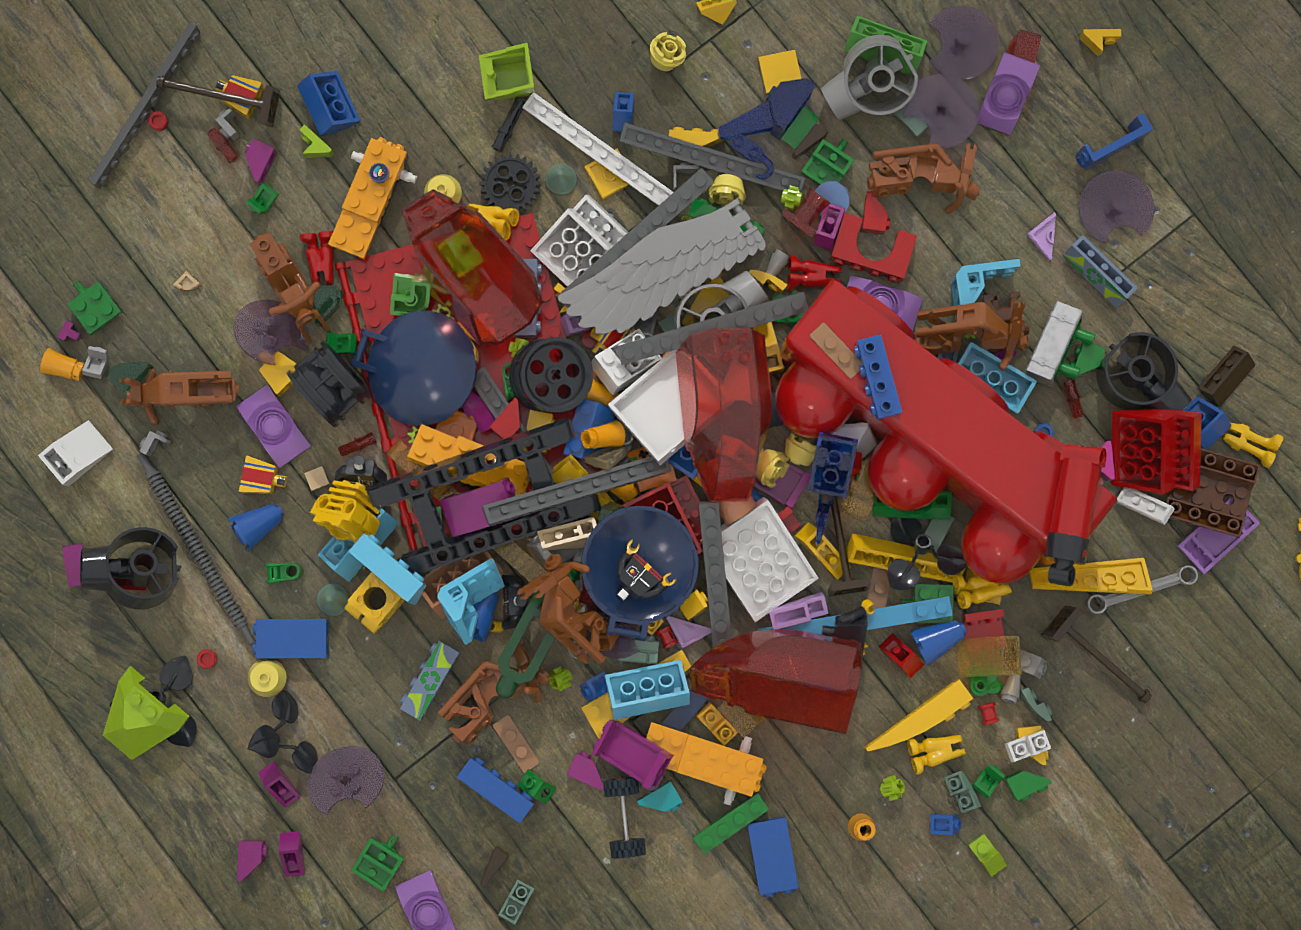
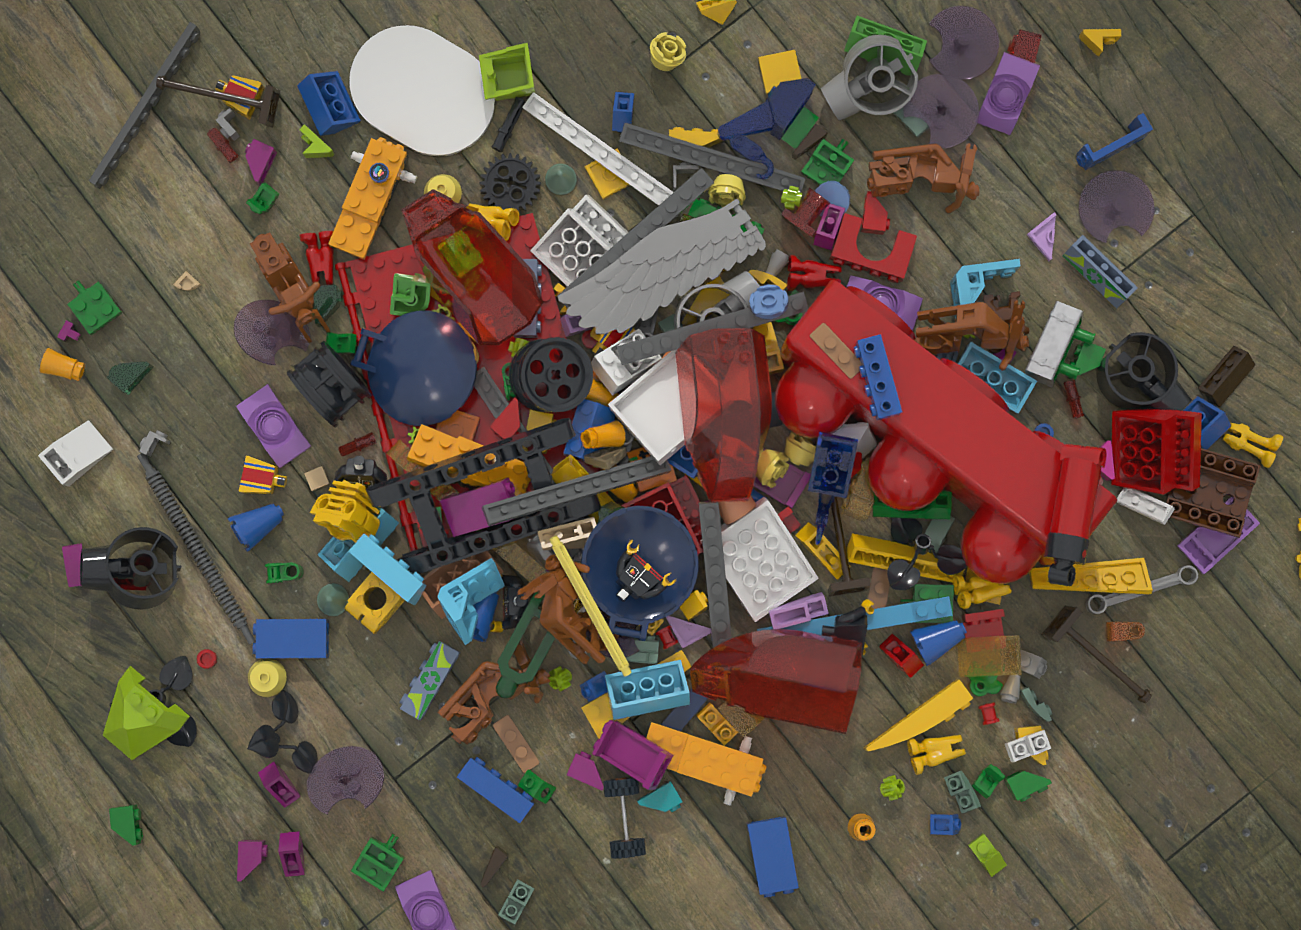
light grey bracket [82,346,109,379] -> none
dark orange piece [119,369,239,425] -> none
red tile [148,111,168,131] -> none
yellow torso [258,350,296,397] -> none
magenta slope [462,392,495,433] -> none
green brick [693,792,769,854] -> none
none -> green slope [109,804,143,846]
none -> white tile [349,25,495,156]
none -> light yellow piece [549,535,632,677]
none -> medium blue tile [749,284,789,319]
none -> clear orange piece [1106,621,1145,642]

